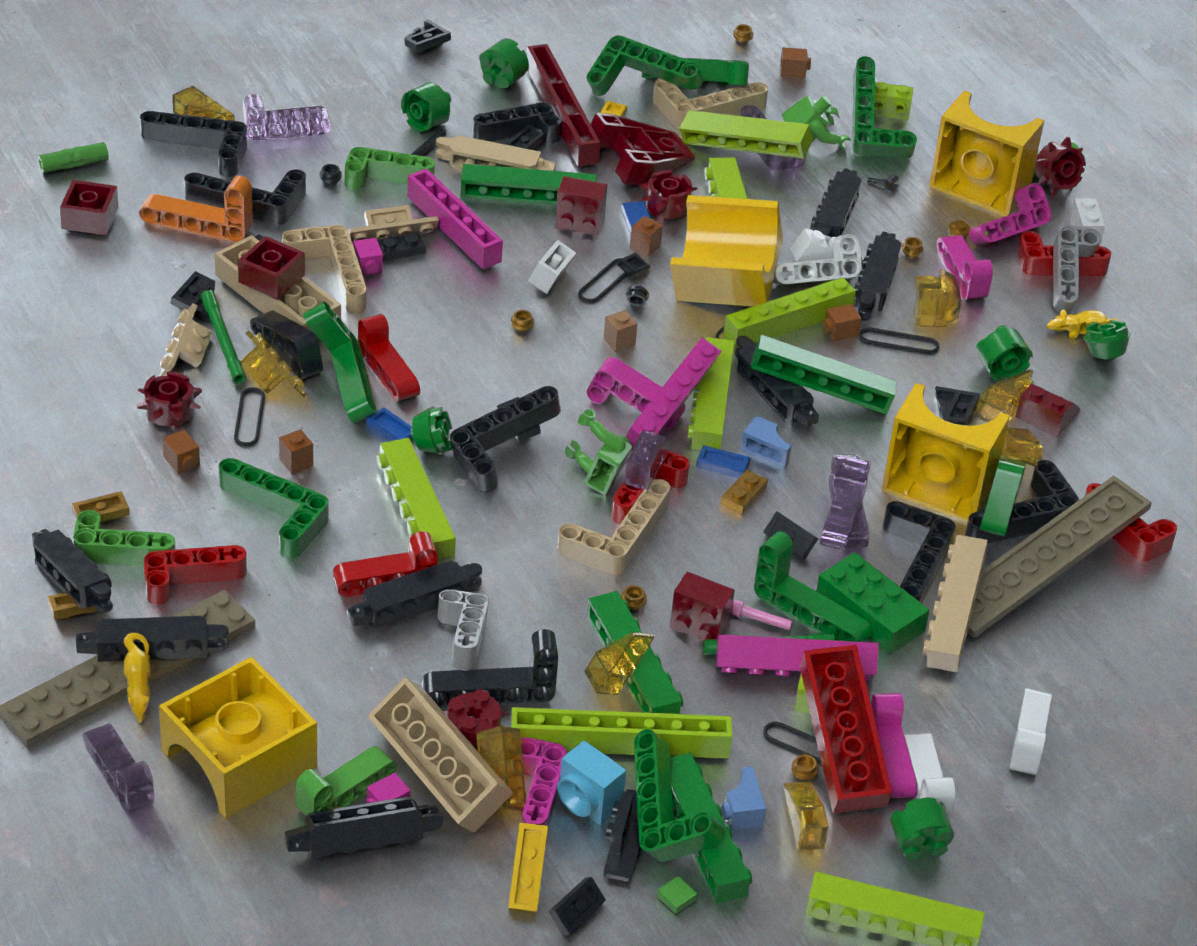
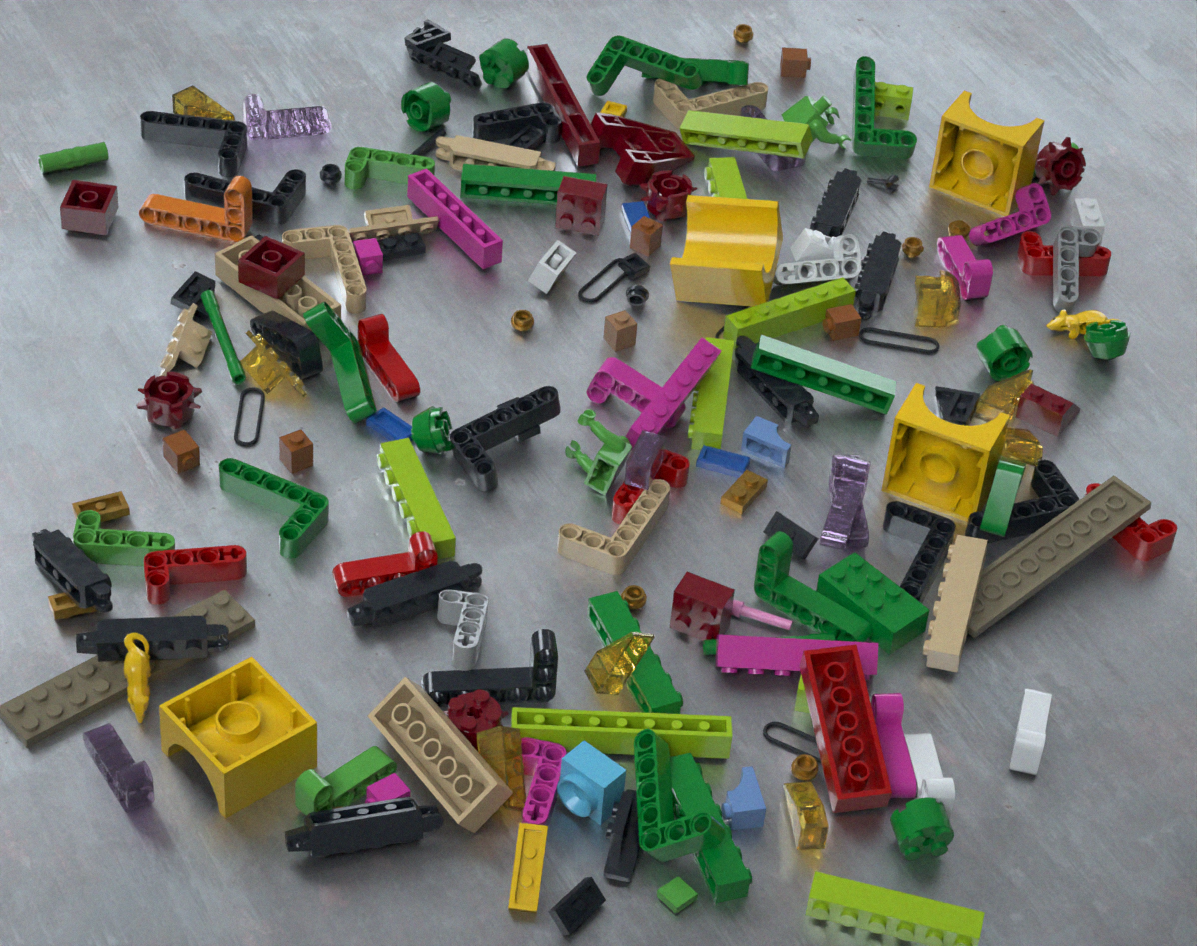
none -> black bracket [406,42,482,88]

